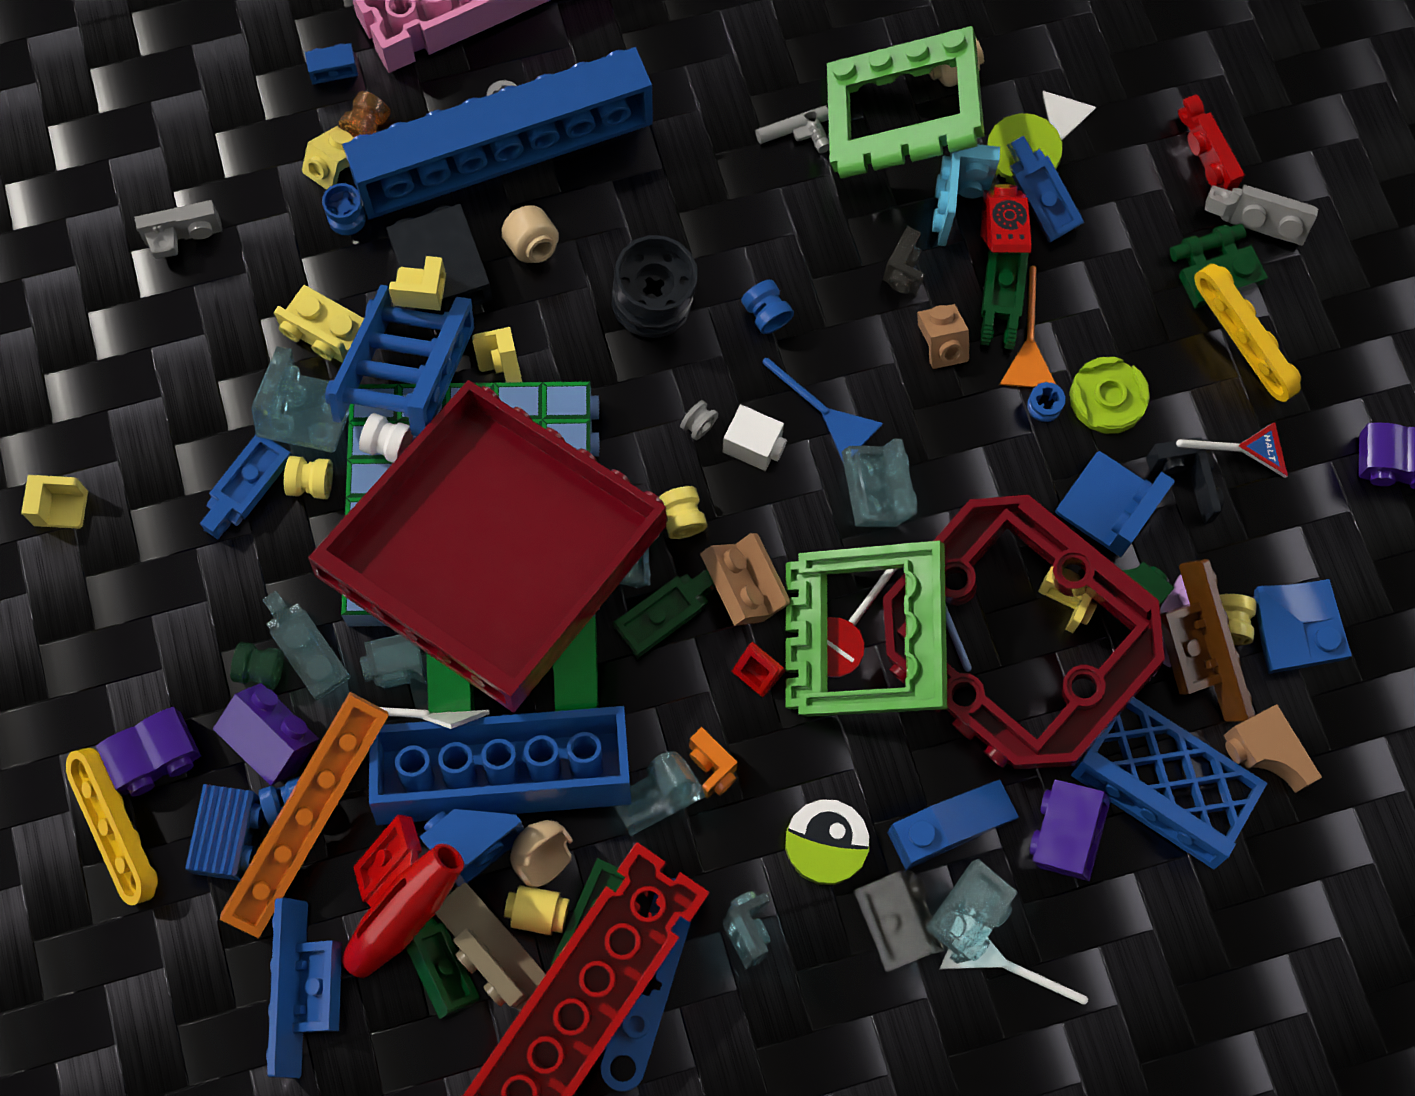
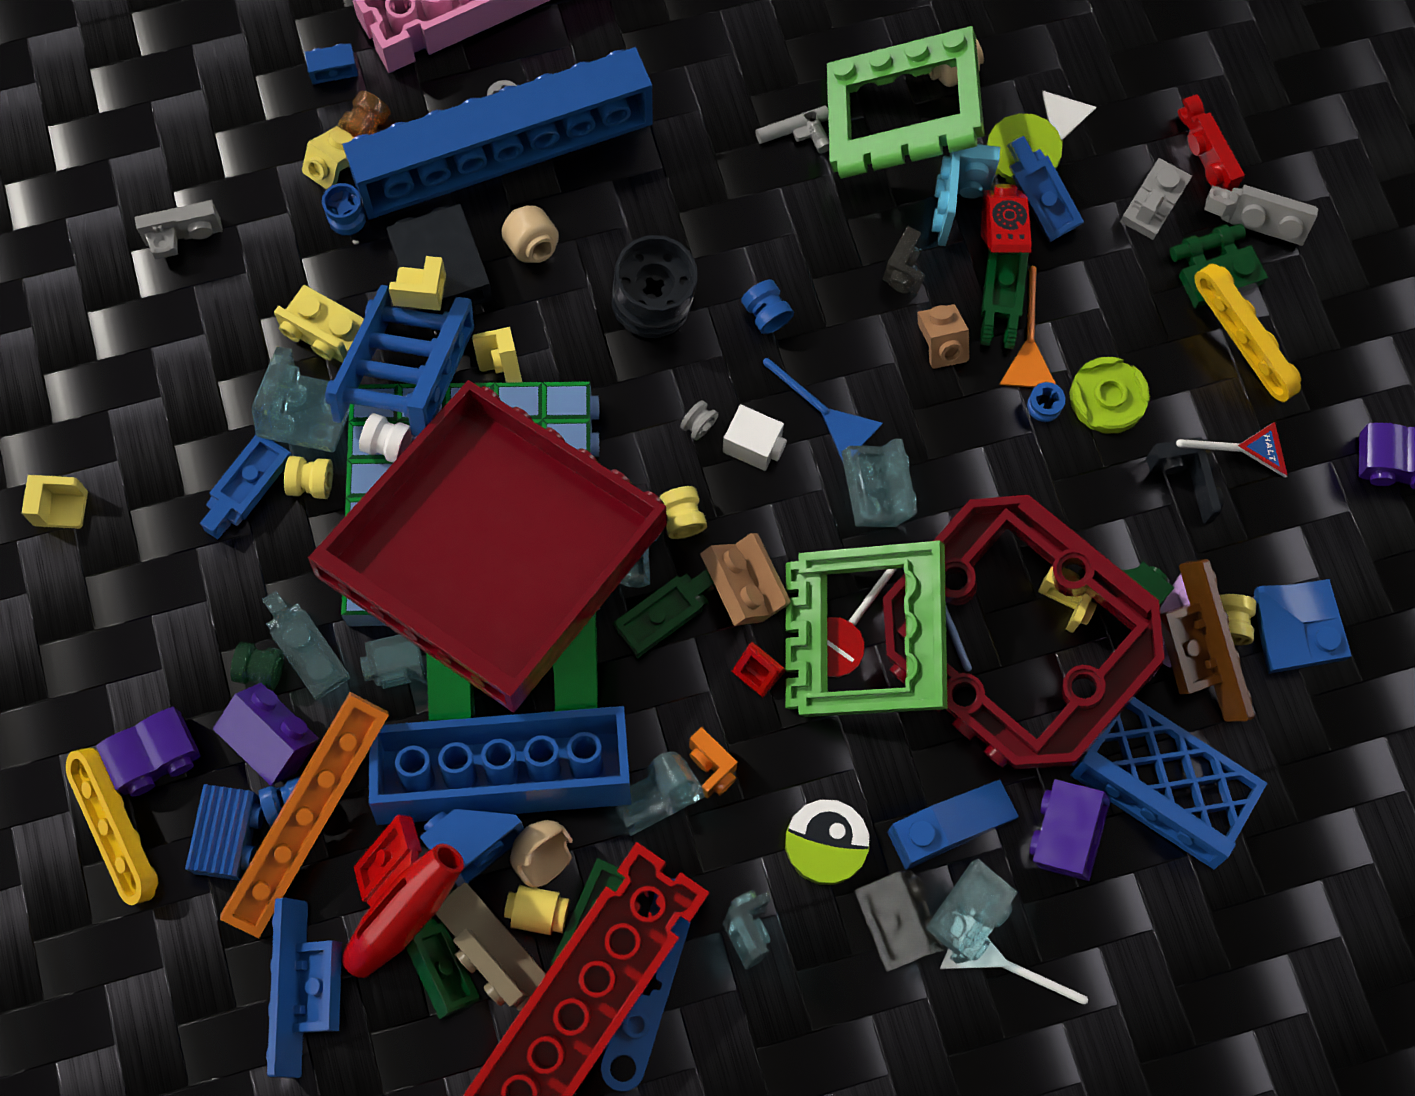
white piece [380,707,489,729] -> none
blue bracket [1055,451,1175,557] -> none
medium nougat arch [1223,704,1322,793] -> none
none -> light grey hinge [1120,158,1192,240]

